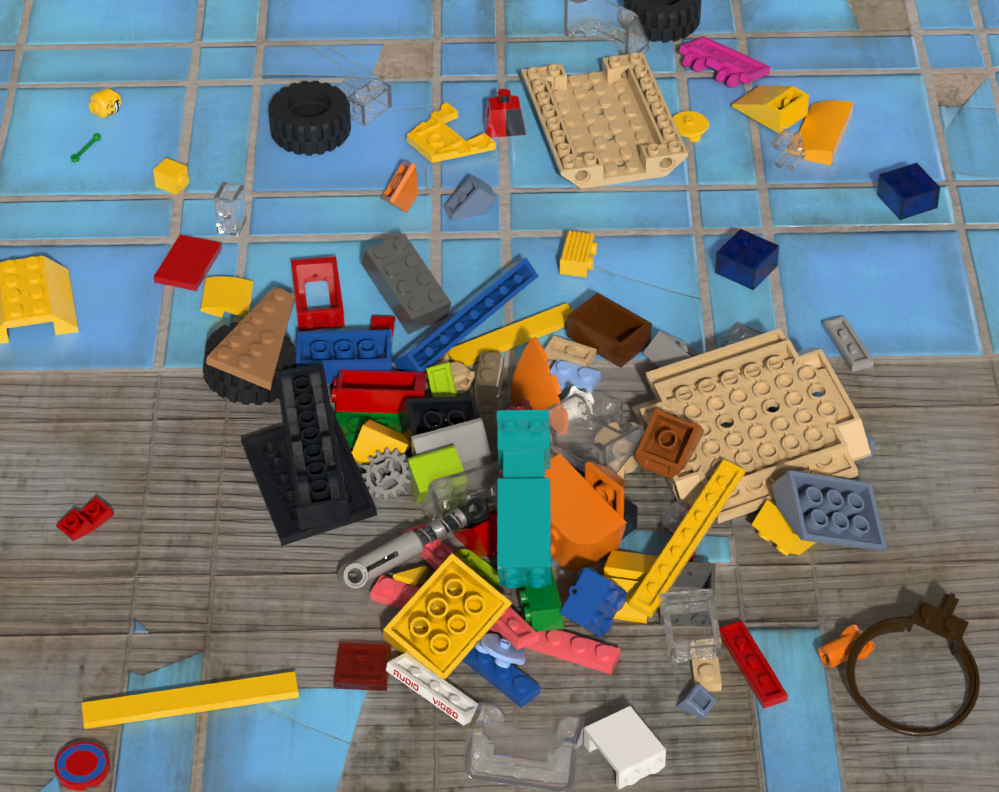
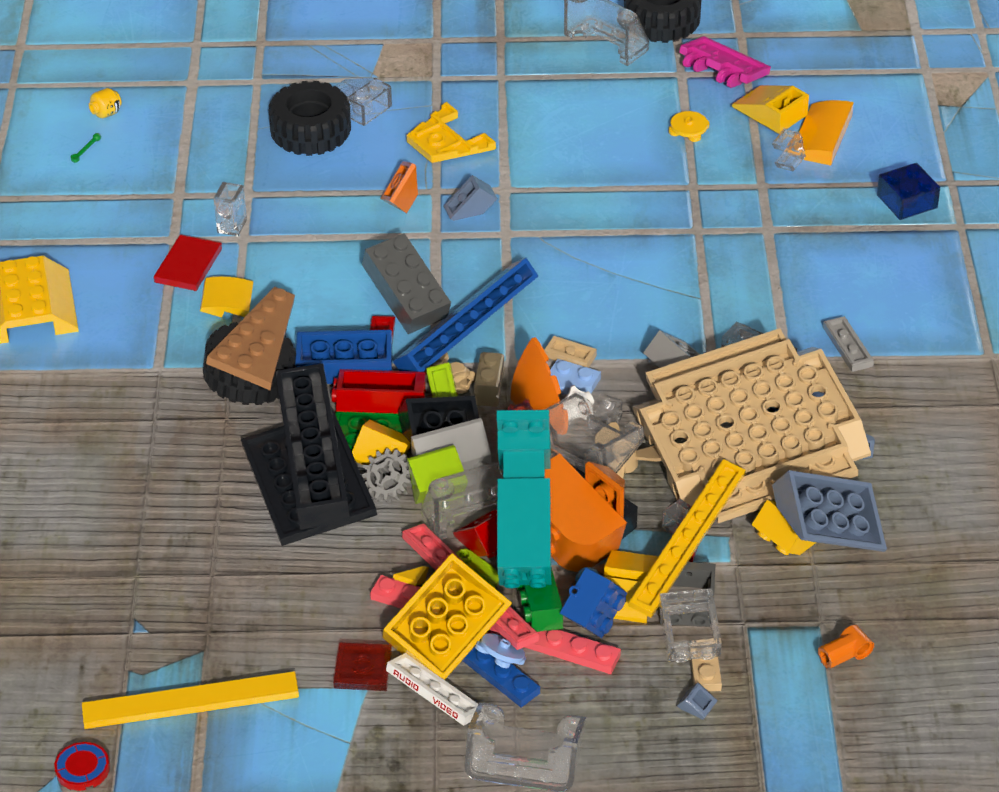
red slope [56,497,114,541] -> none
yellow brick [153,158,189,195] -> none
red piece [291,256,345,332] -> none
piece [337,498,489,589] -> none
yellow tile [447,303,574,366] -> none
red torso [483,89,526,138] -> none
tan slope [521,52,688,189] -> none
yellow brick [560,230,598,278] -> none
reddish brown piece [567,292,652,368] -> none
white panel [584,706,666,789] -> none
dark orange slope [635,409,704,479] -> none
clear blue brick [715,229,779,290] -> none
red tile [718,620,788,709] -> none
dark brown brick [846,593,980,737] -> none

